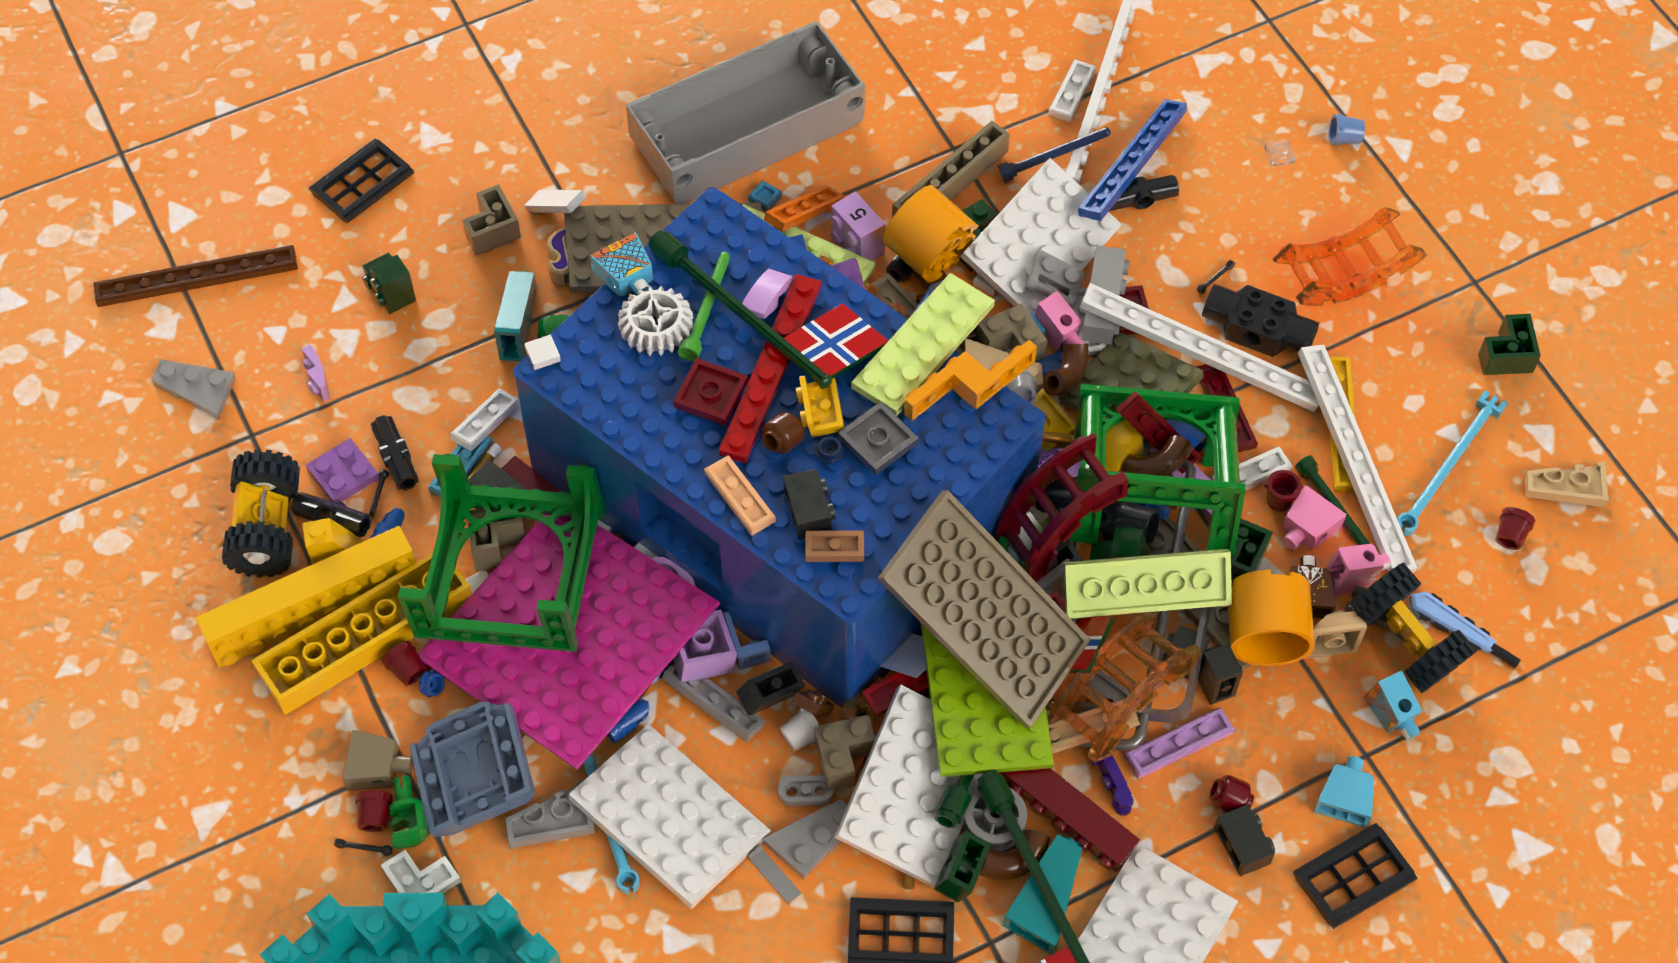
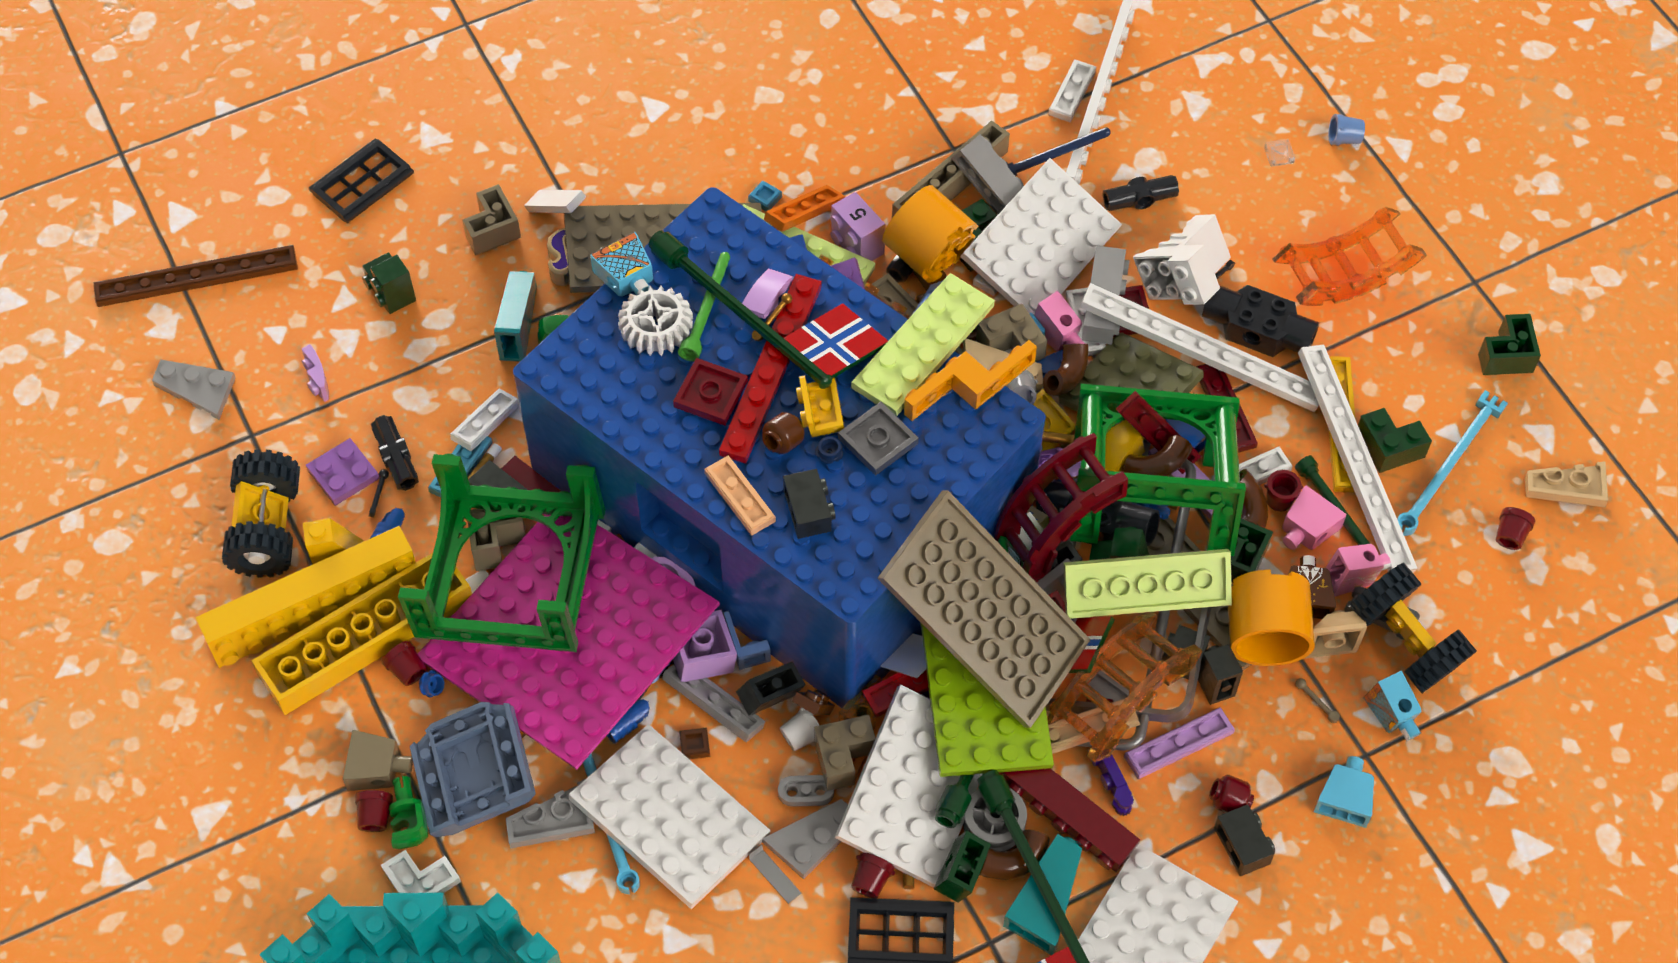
black piece [291,492,372,537] -> none
black hinge [334,839,393,856] -> none
white tile [524,334,561,370] -> none
light grey piece [626,21,865,204] -> none
medium nougat plate [805,531,864,562] -> none
light grey plate [1024,250,1085,308] -> none
blue plate [1078,99,1187,221] -> none
black piece [1293,823,1418,929] -> none
light blue sword [1410,591,1521,669] -> none
none -> reddish brown tile [679,728,710,759]
none -> pearl gold hinge [752,293,792,342]
none -> dark red piece [851,853,895,898]
none -> light grey brick [951,134,1024,215]
none -> white brick [1133,214,1231,305]
none -> reddish brown cylinder [1239,469,1268,528]
none -> dark tan hinge [1296,678,1340,723]
none -> dark green brick [1358,408,1432,473]

